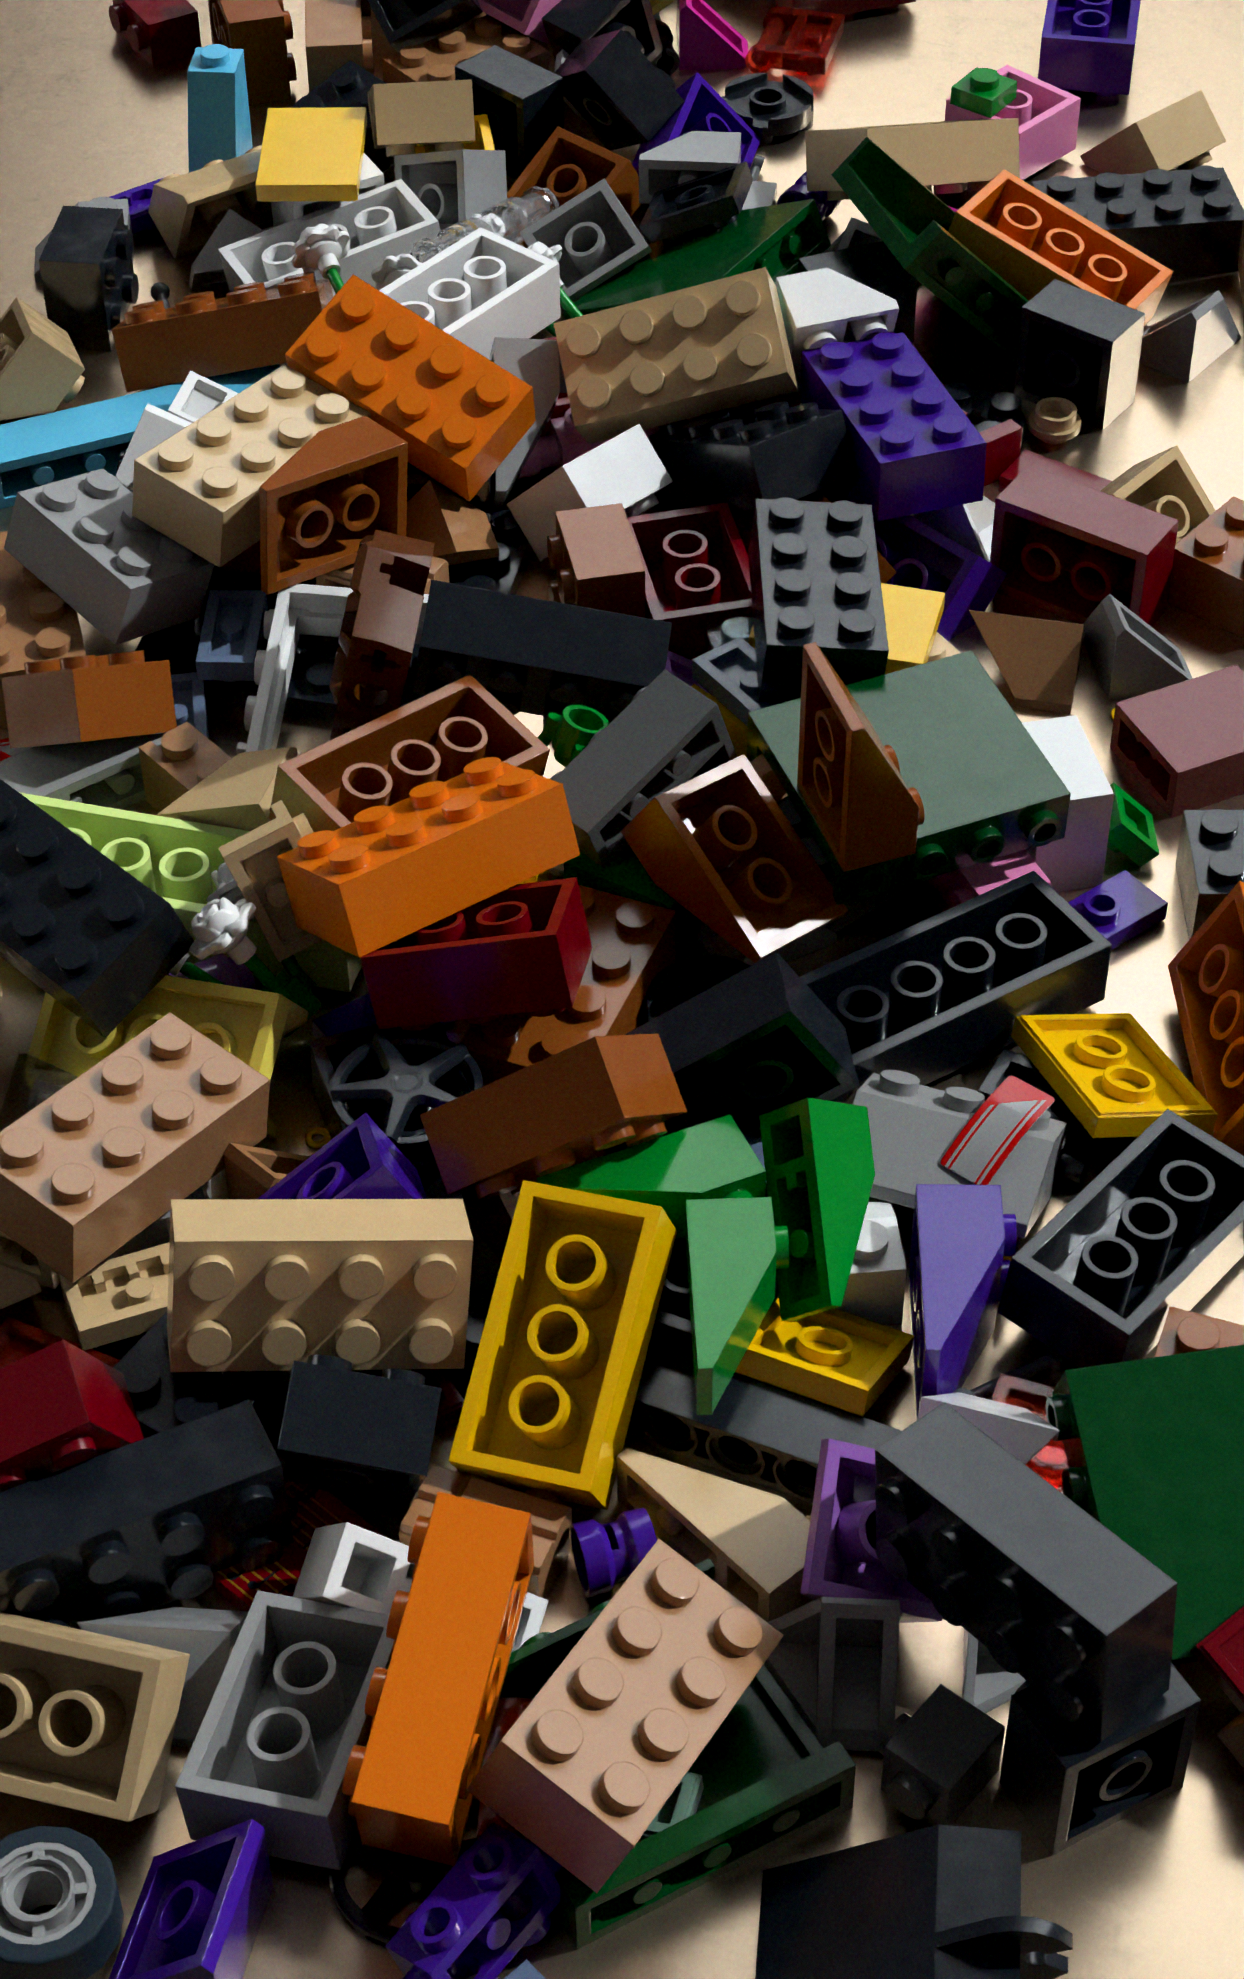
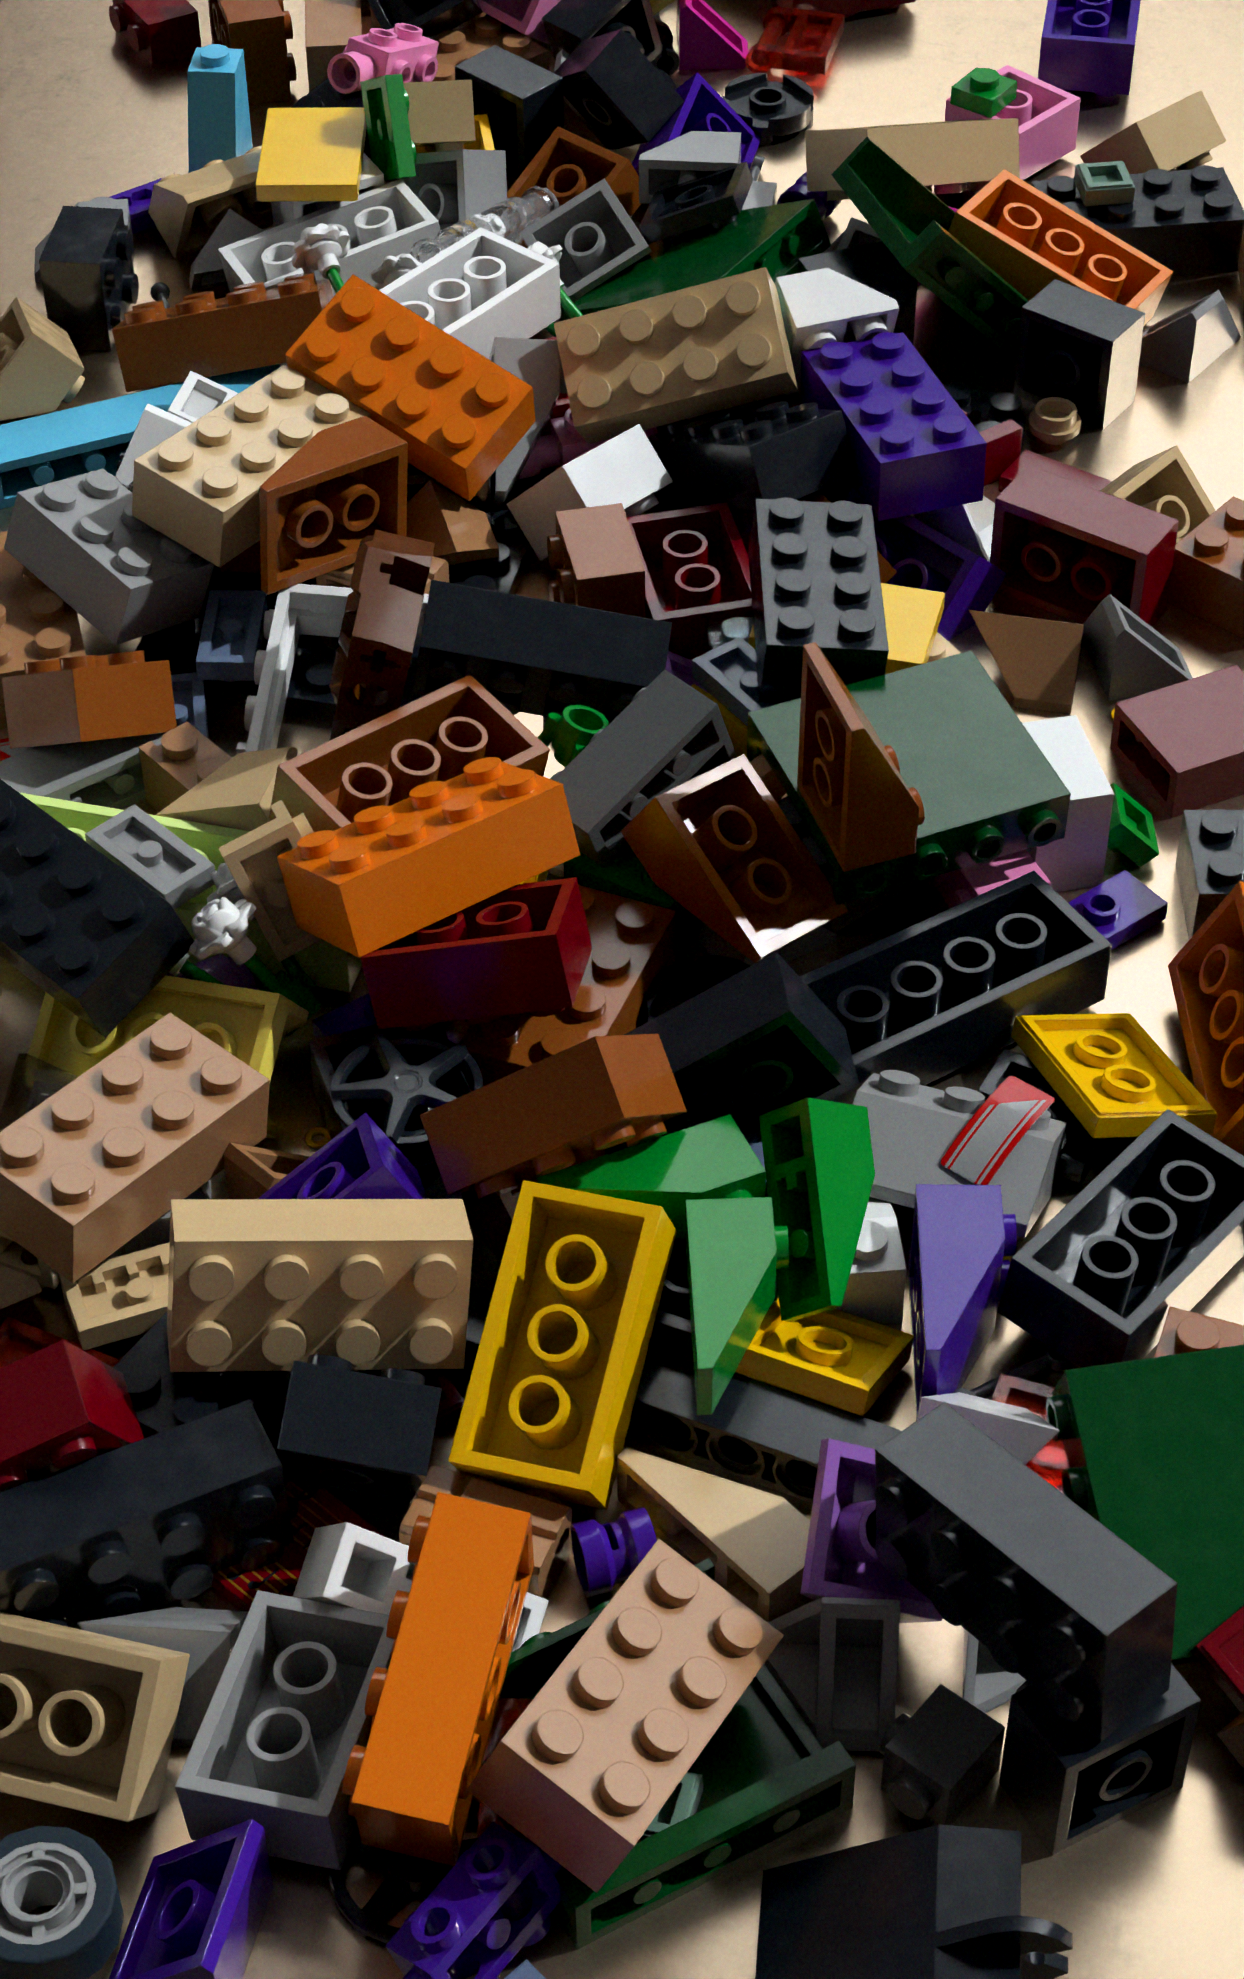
none -> light grey plate [85,804,215,909]
none -> bright pink brick [327,23,439,94]
none -> green plate [360,74,417,182]
none -> sand green tile [1074,161,1135,206]

